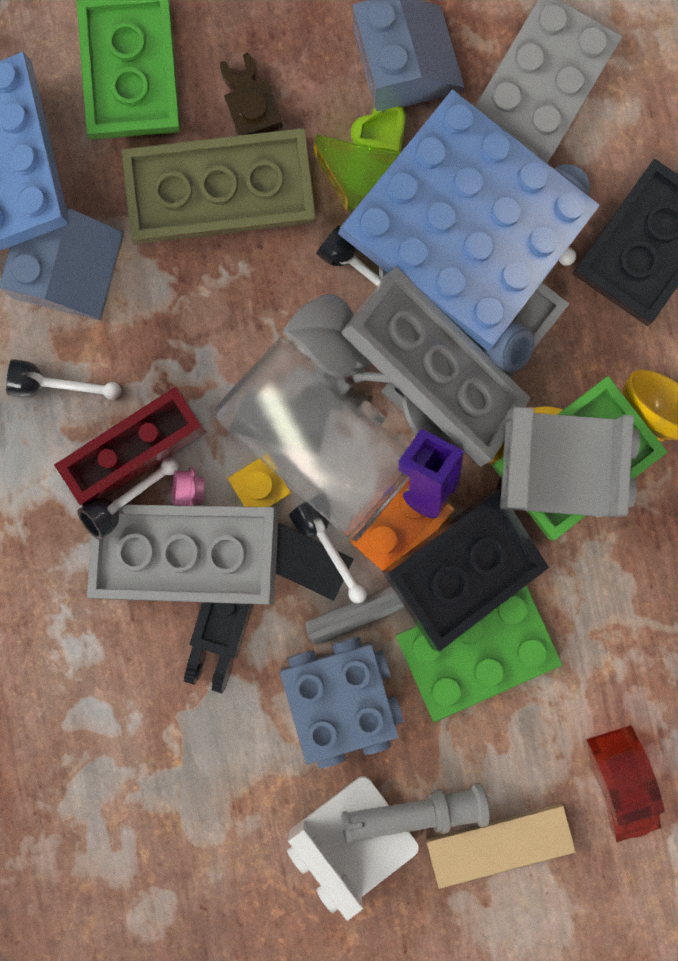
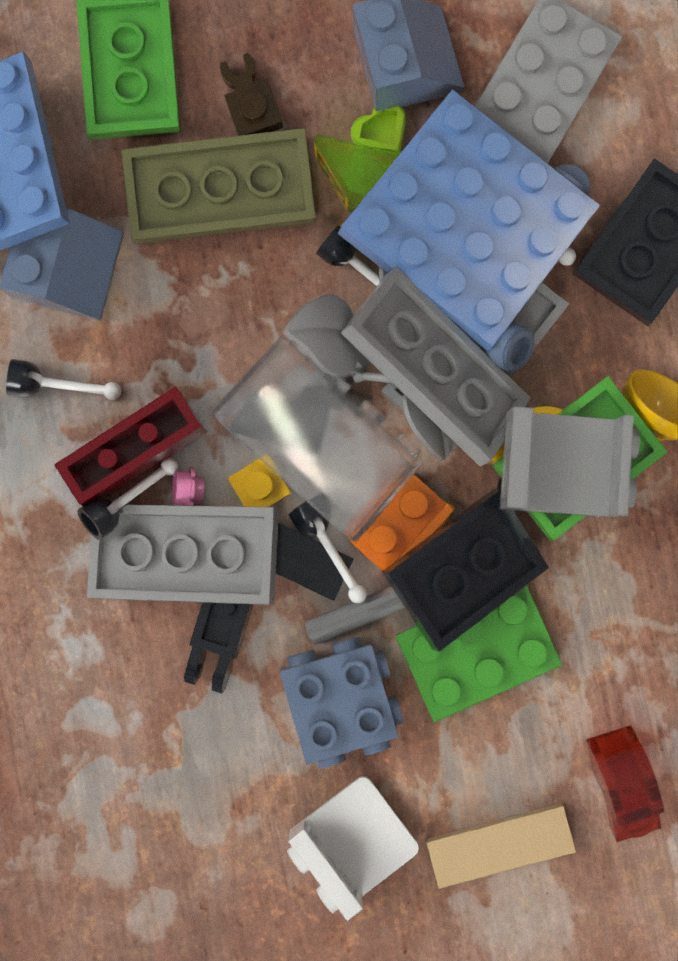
light grey pin [341,783,490,844] -> none
dark purple leg [398,428,464,518] -> none

